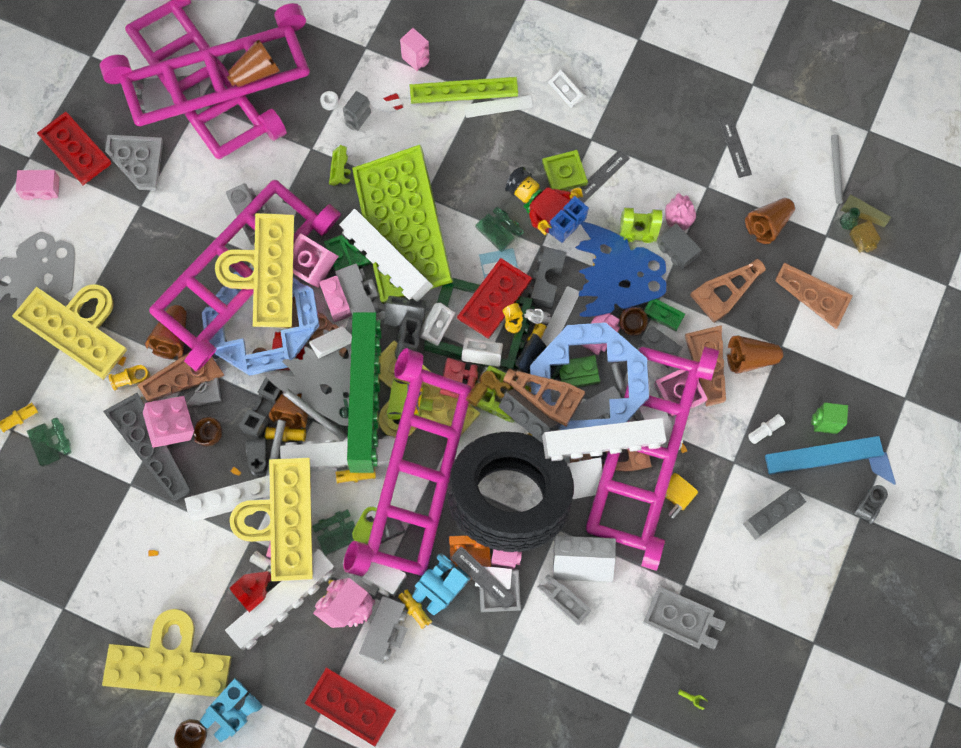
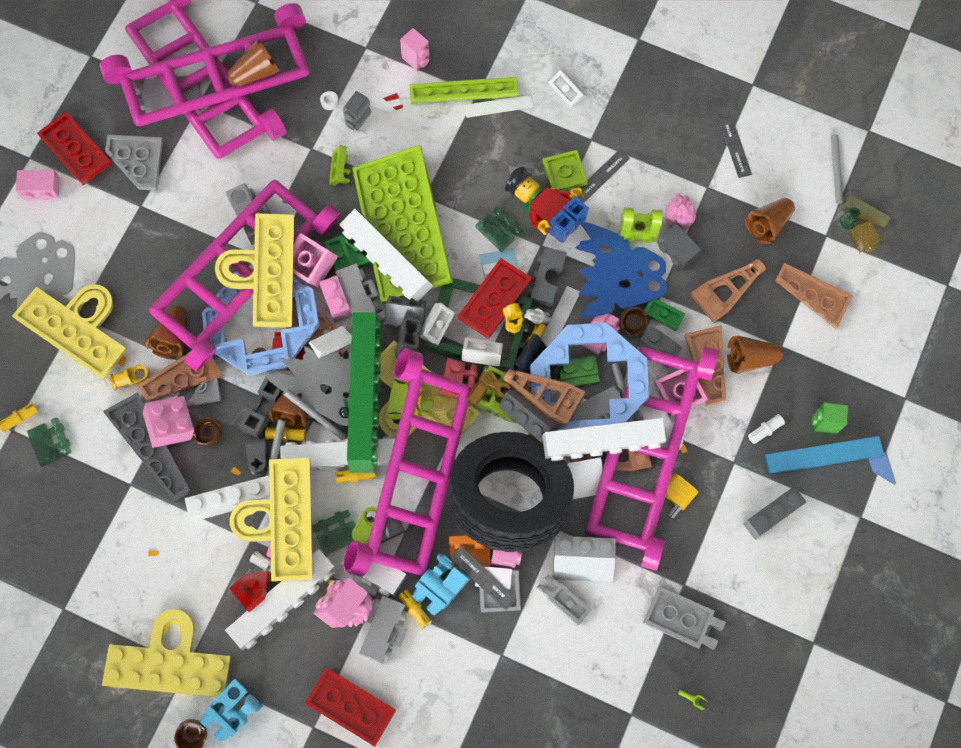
dark grey piece [853,485,888,524] -> none

